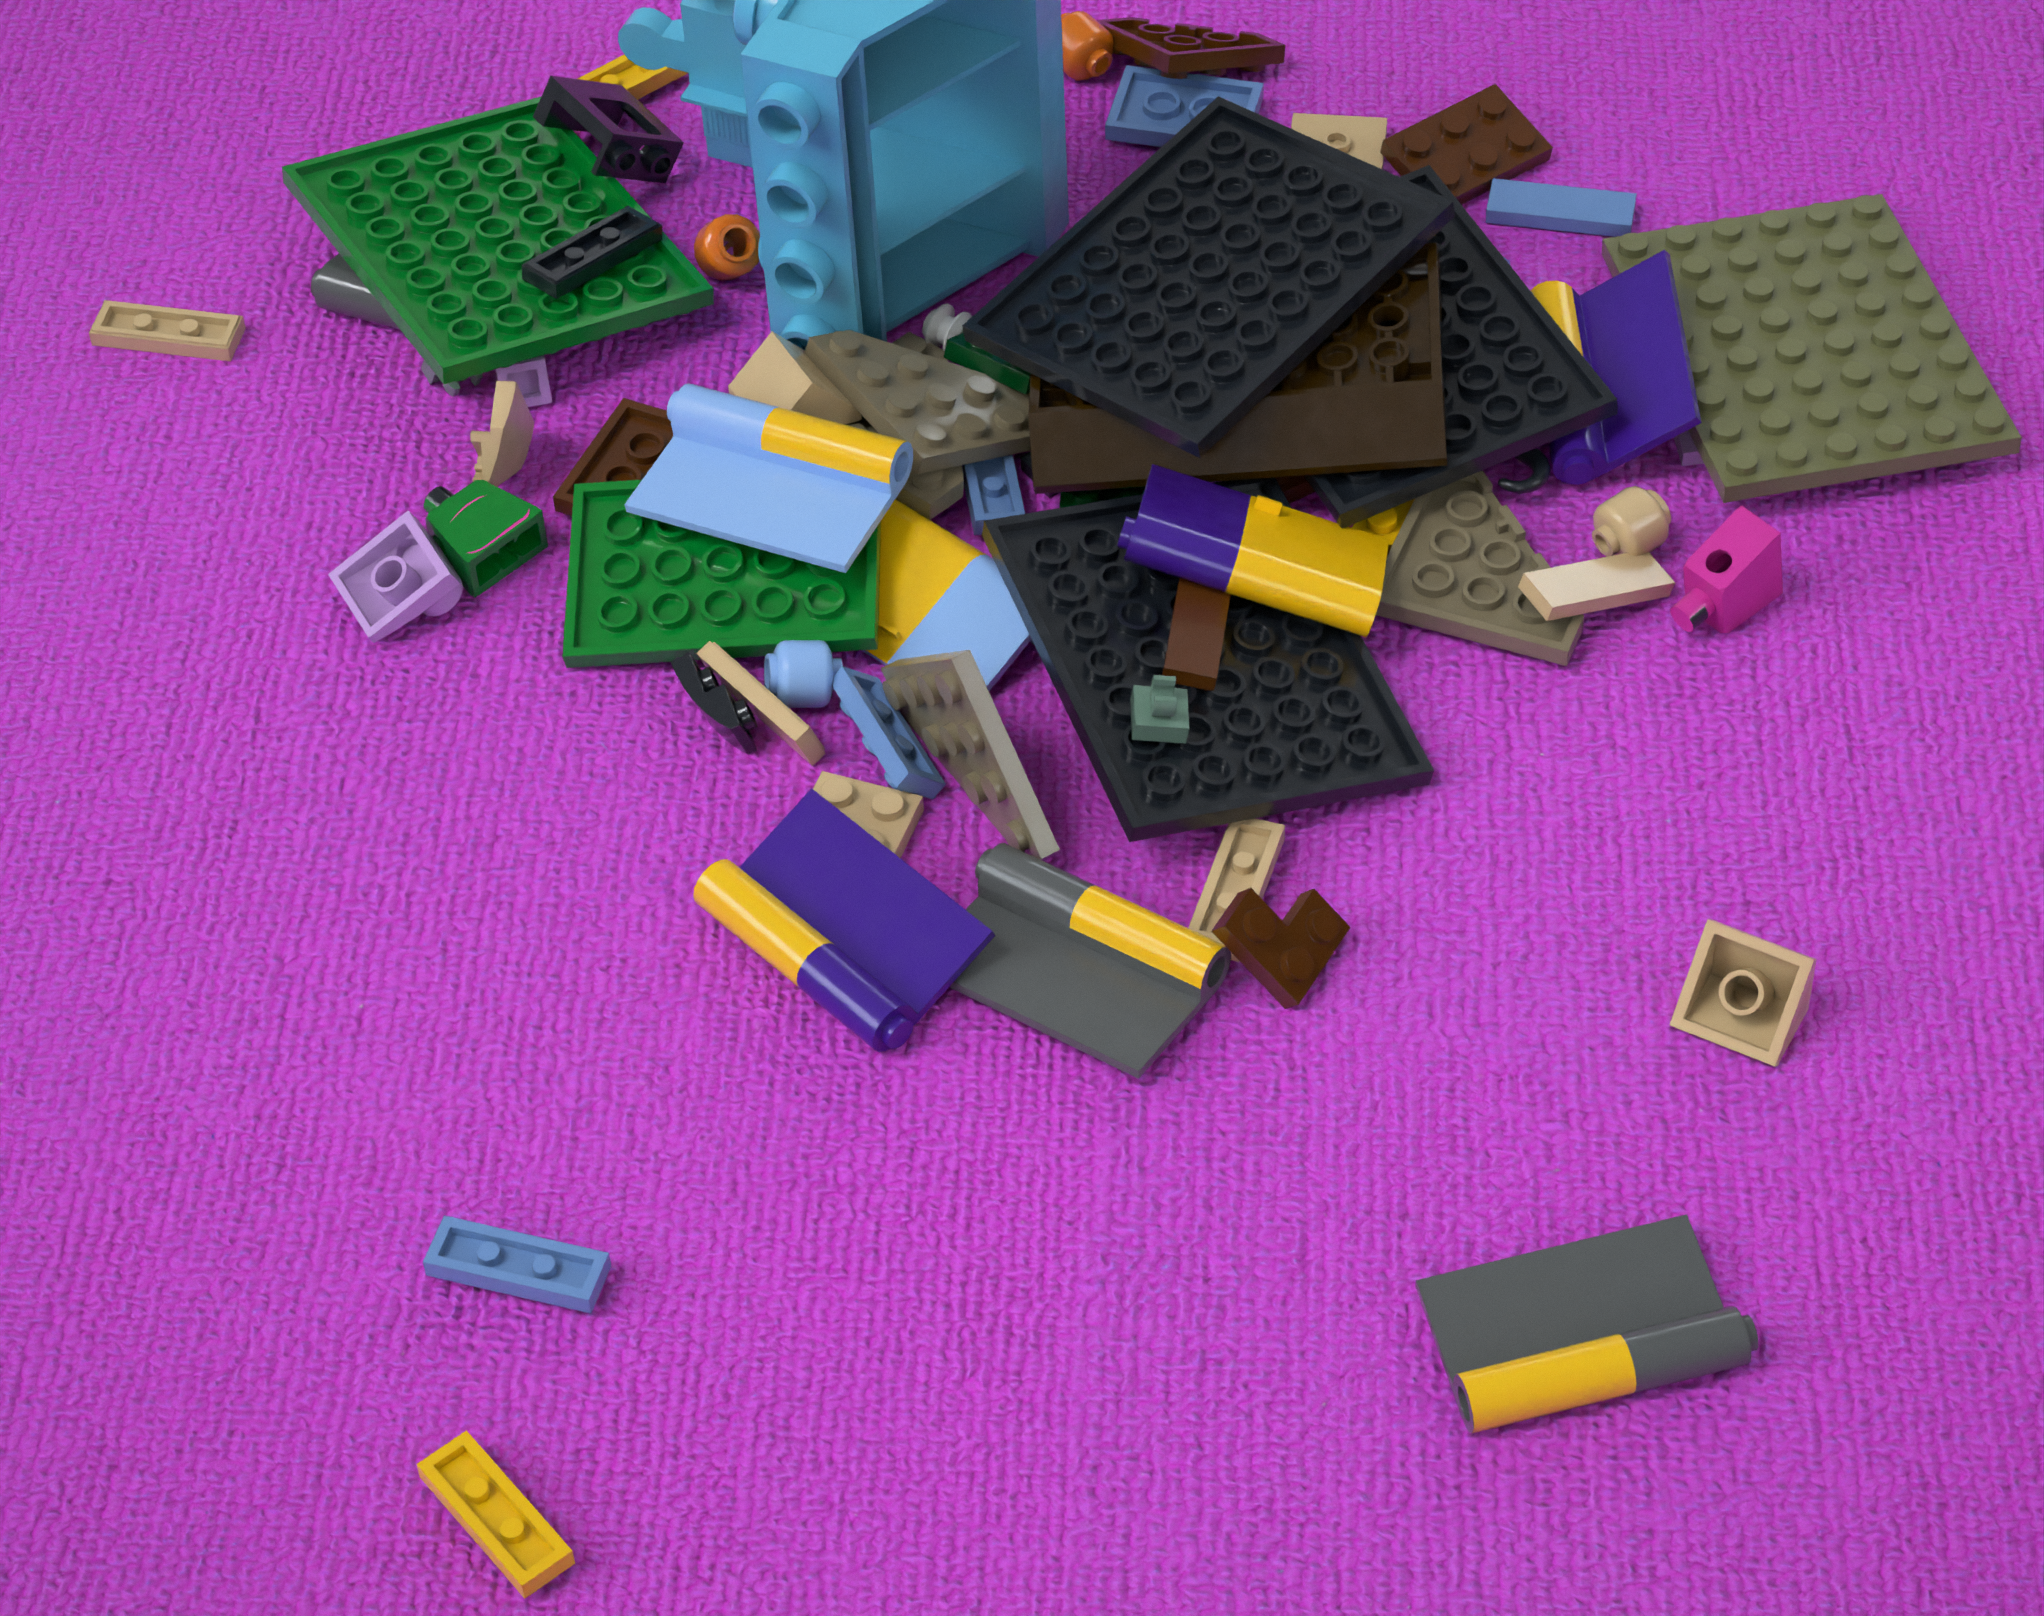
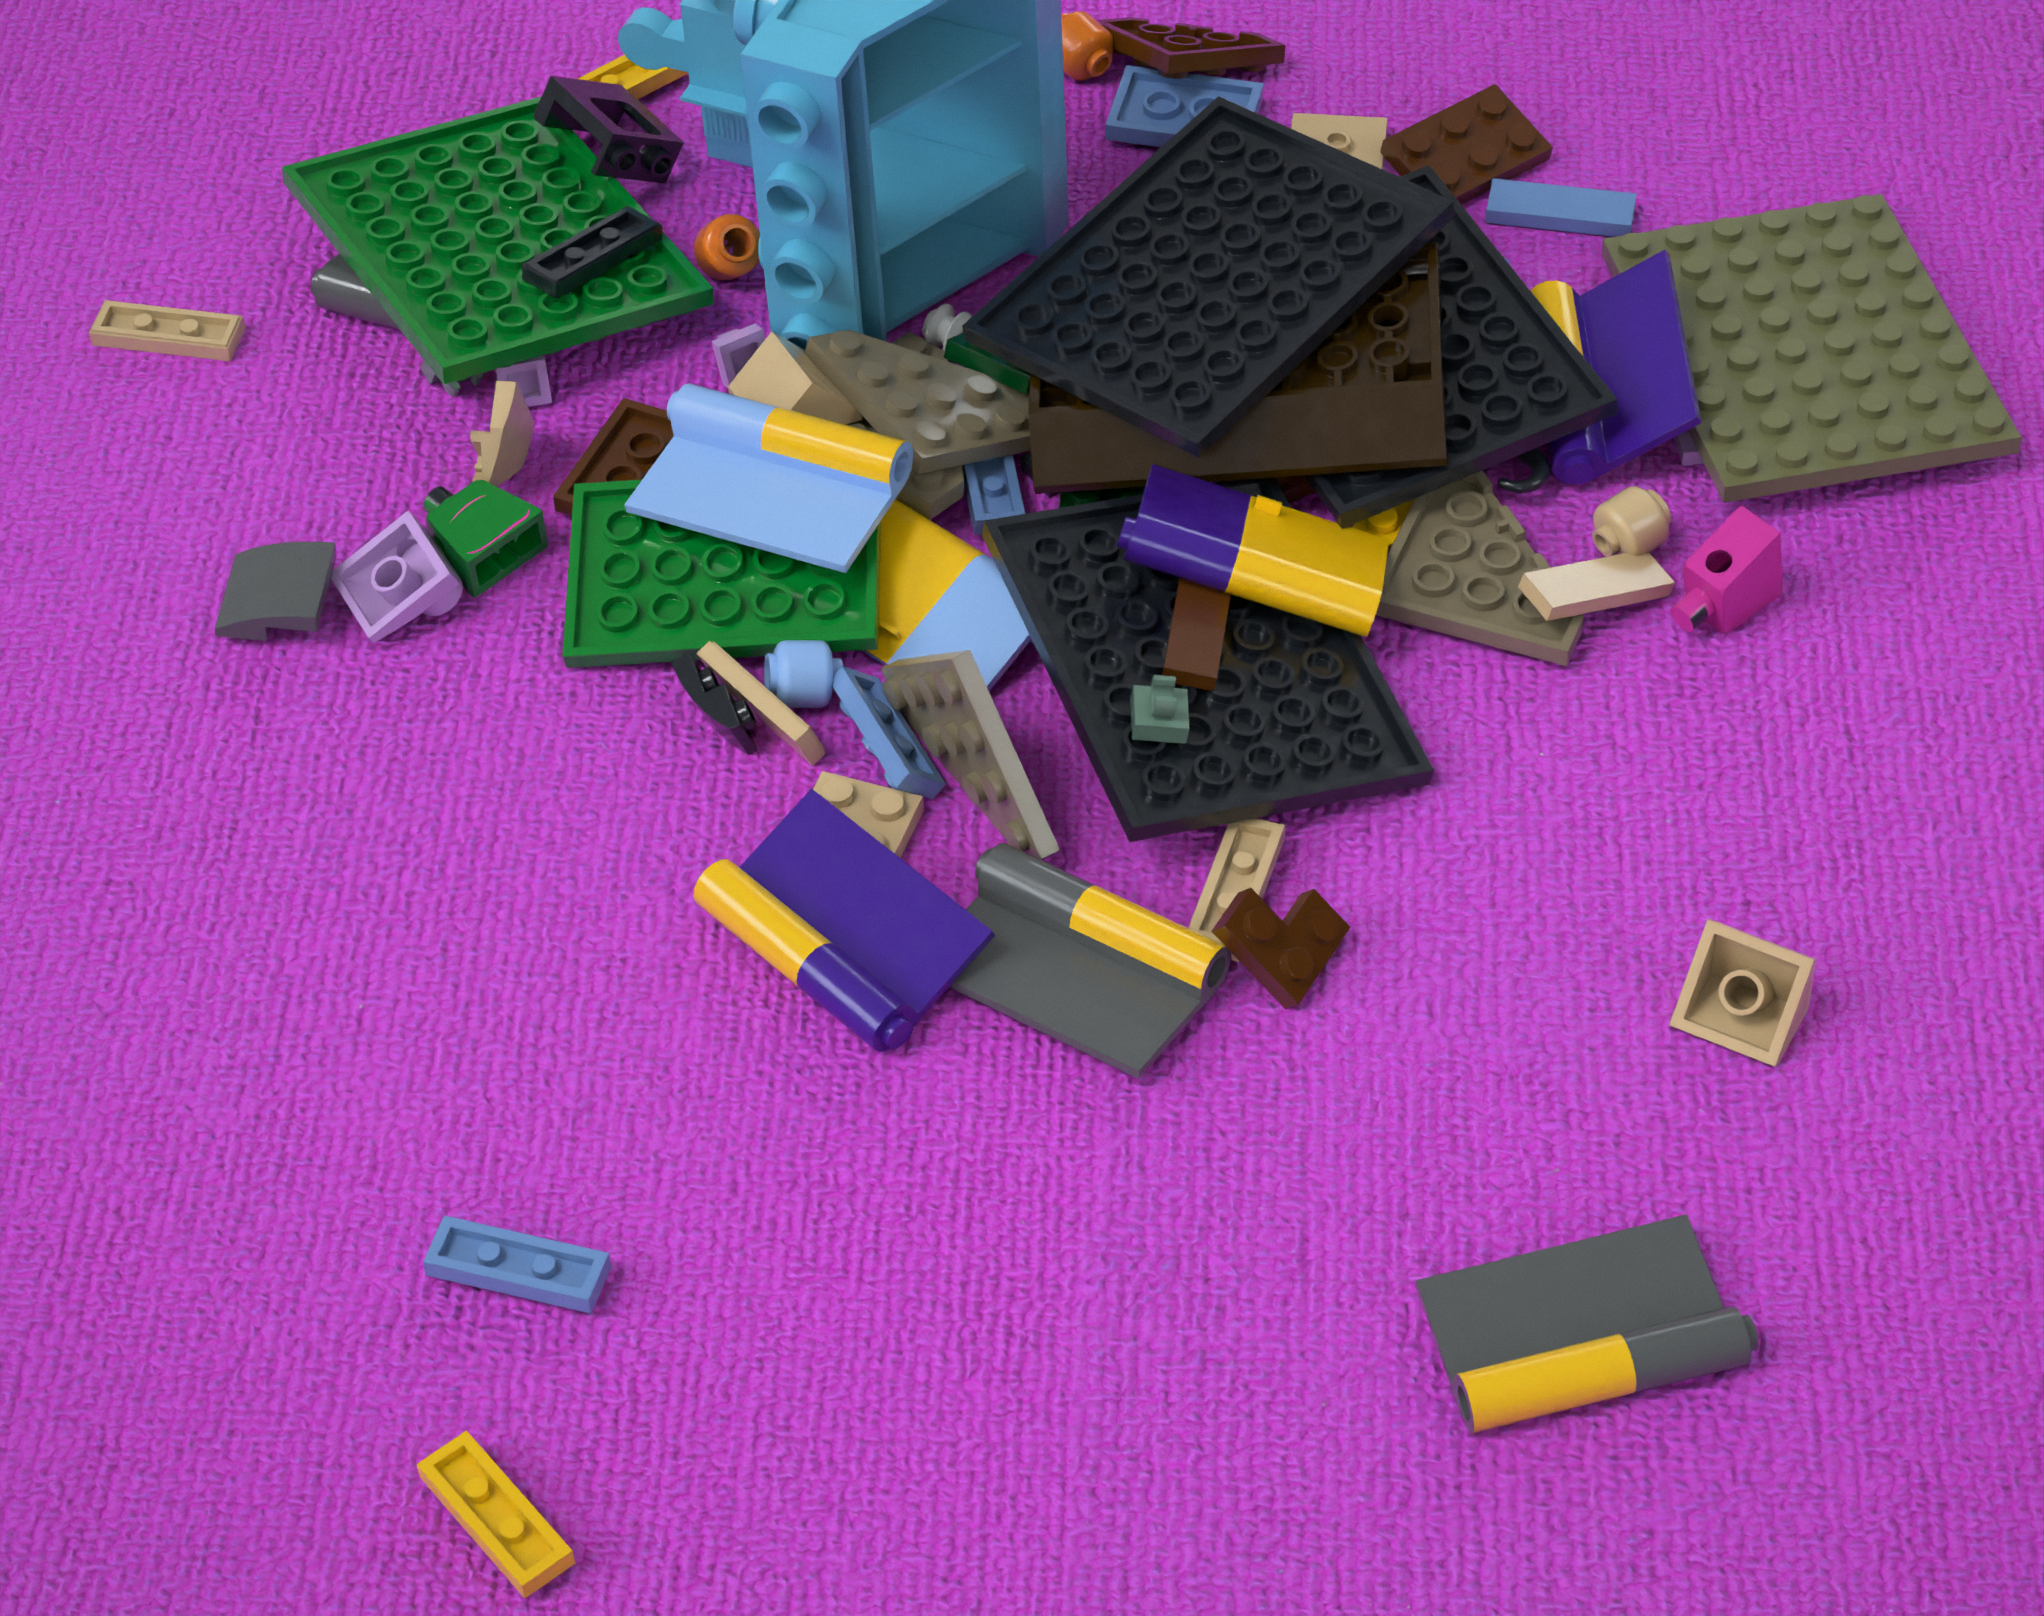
none -> dark grey slope [215,542,337,641]
none -> lavender tile [711,323,766,389]

